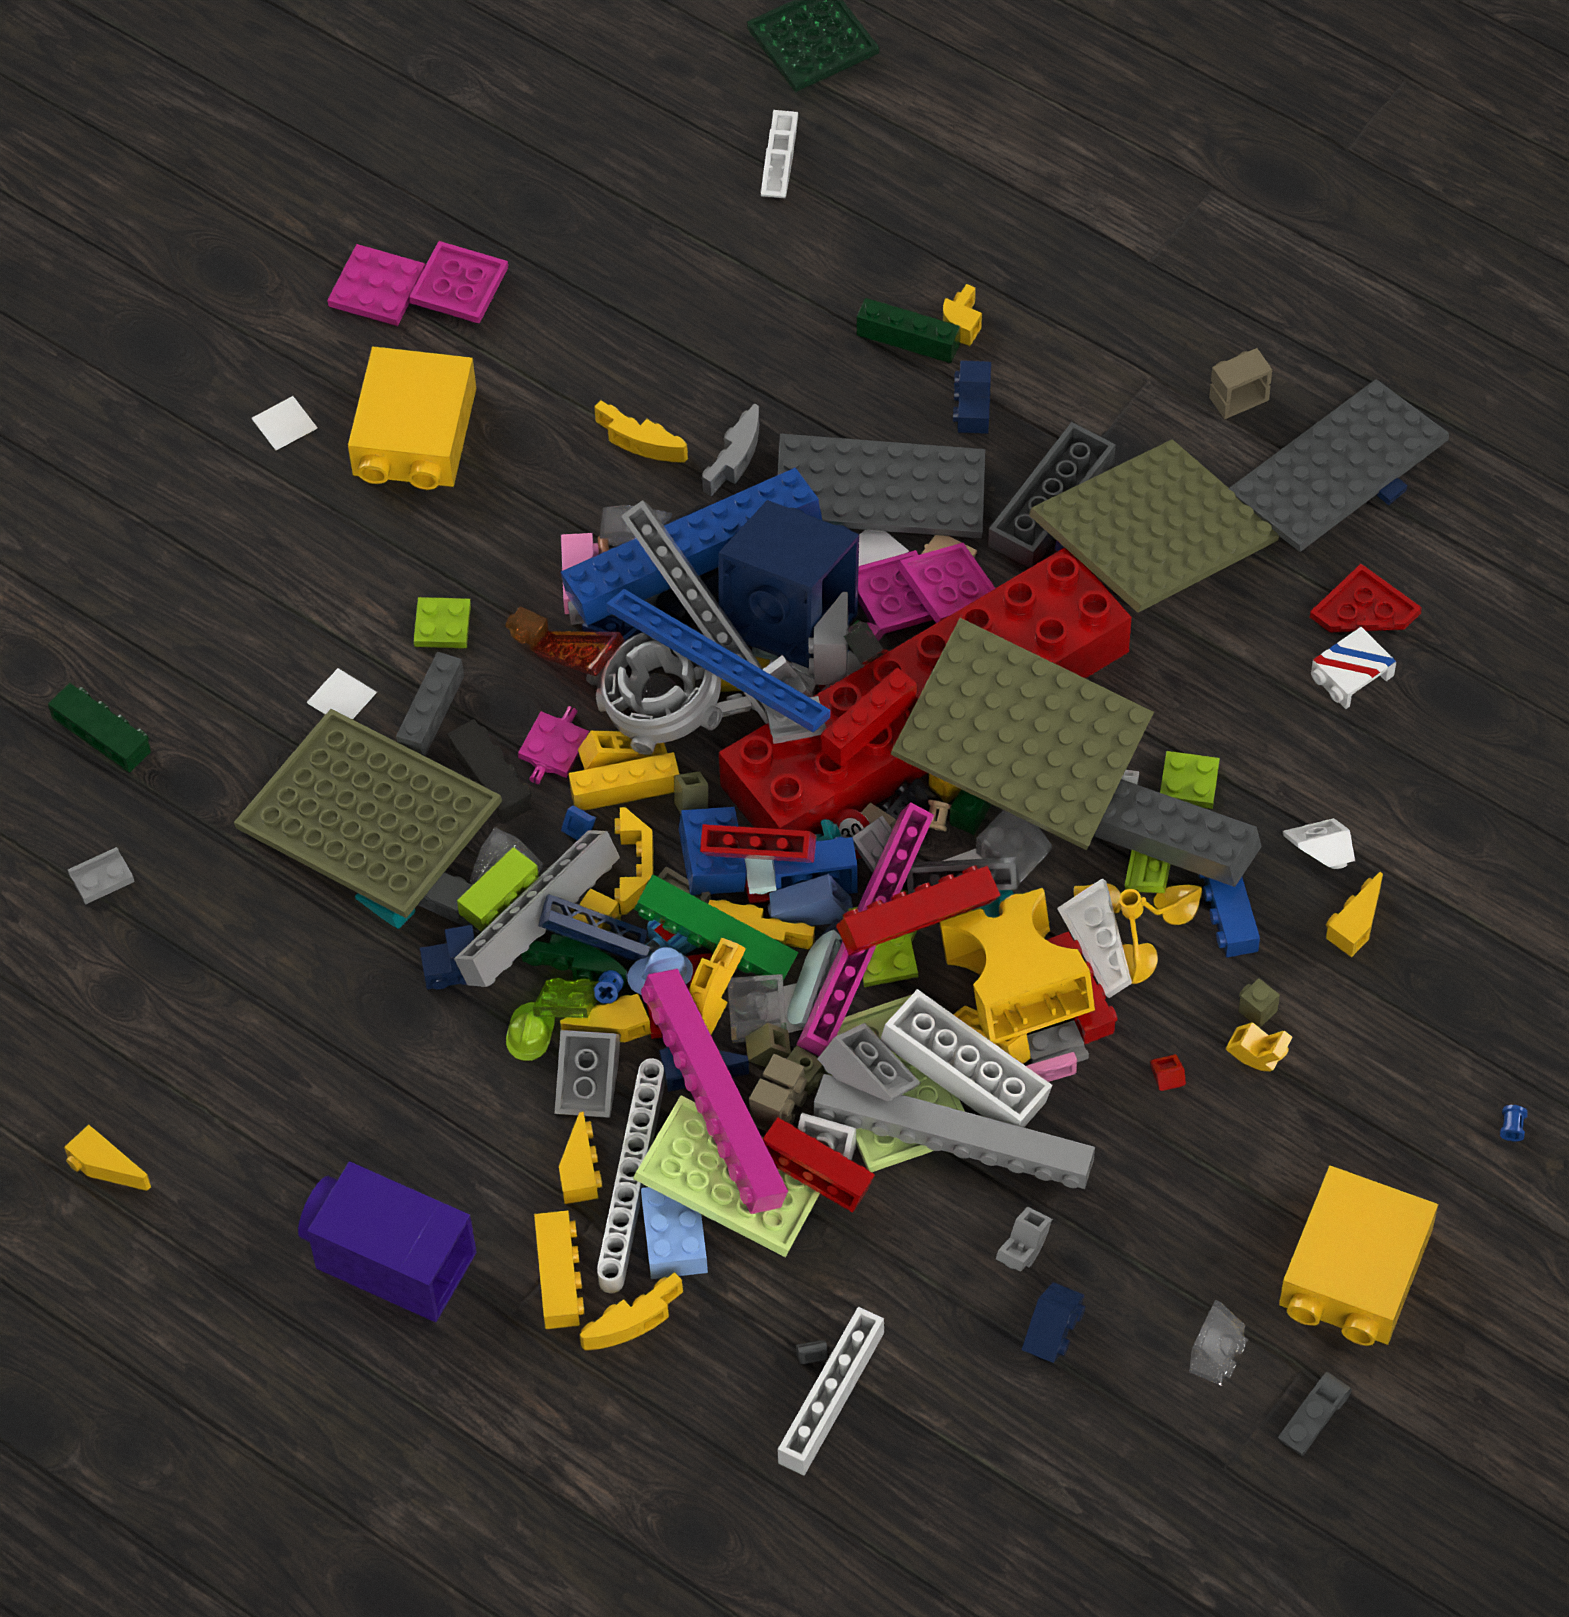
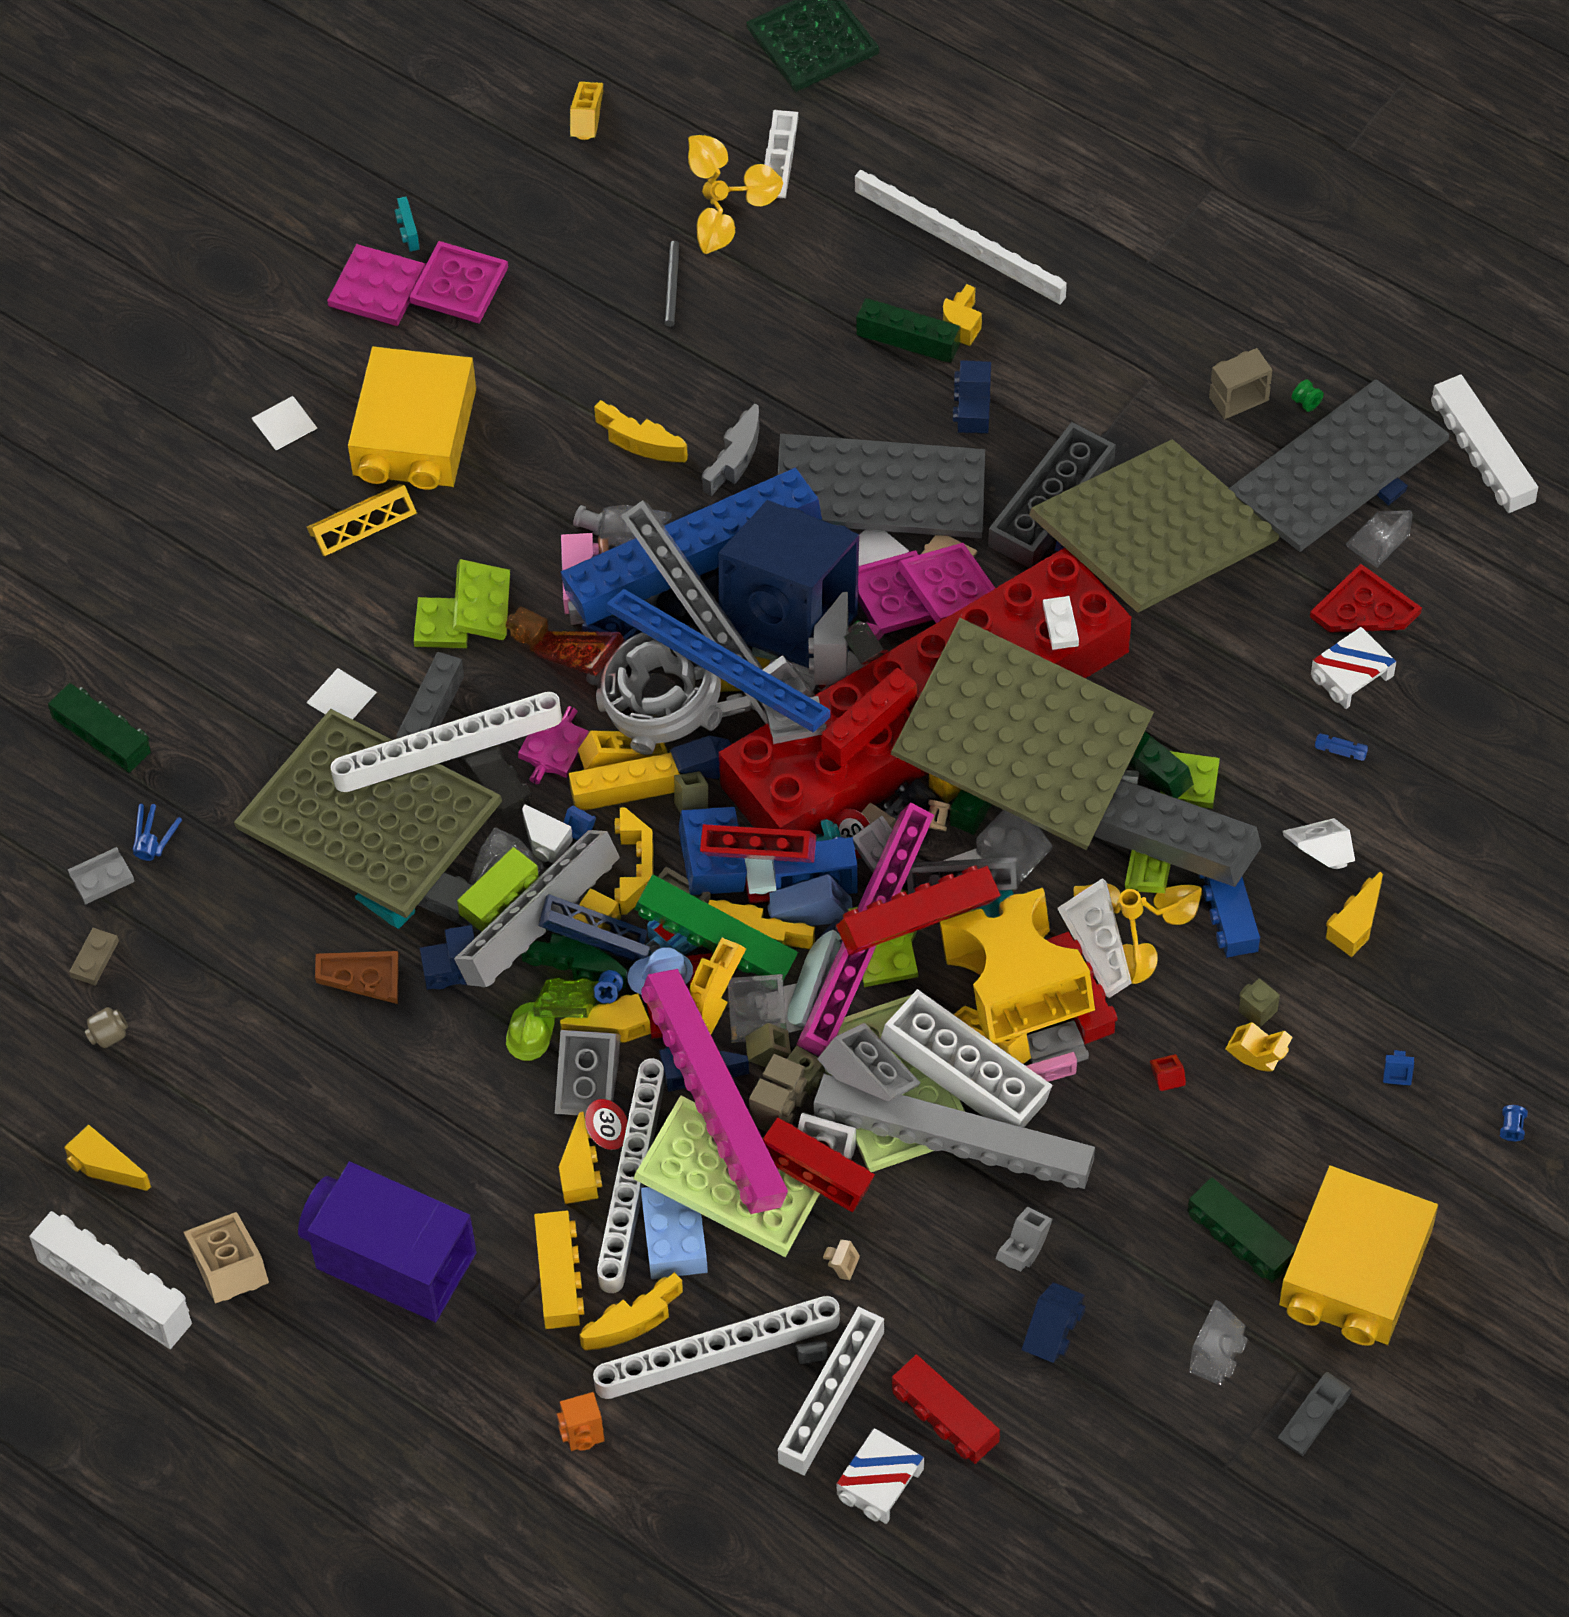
none -> white brick [29,1211,192,1349]
none -> dark tan plate [69,928,119,986]
none -> dark tan head [85,1007,128,1048]
none -> blue plant [132,804,182,861]
none -> tan slope [184,1212,269,1303]
none -> yellow fence [307,484,417,556]
none -> dark orange wing [315,951,399,1004]
none -> white beam [331,692,562,792]
none -> teal plate [394,196,420,252]
none -> lime plate [453,559,510,640]
none -> white slope [522,805,573,863]
none -> orange brick [557,1392,604,1451]
none -> yellow slope [570,82,603,140]
none -> light grey bush [573,505,606,535]
none -> sticker [585,1099,628,1150]
none -> white beam [593,1296,840,1399]
none -> dark grey bar [664,241,680,327]
none -> dark blue slope [670,736,732,780]
none -> yellow plant [688,135,783,254]
none -> tan tile [823,1240,860,1280]
none -> panel [837,1428,924,1524]
none -> white plate [855,170,1066,304]
none -> red brick [892,1354,1000,1464]
none -> white plate [1043,596,1079,650]
none -> dark green brick [1129,732,1194,799]
none -> dark green brick [1187,1177,1296,1283]
none -> green wheel [1291,379,1324,412]
none -> blue axle [1315,733,1368,761]
none -> clear slope [1346,510,1413,568]
none -> blue tile [1383,1050,1414,1085]
none -> white brick [1431,374,1538,513]

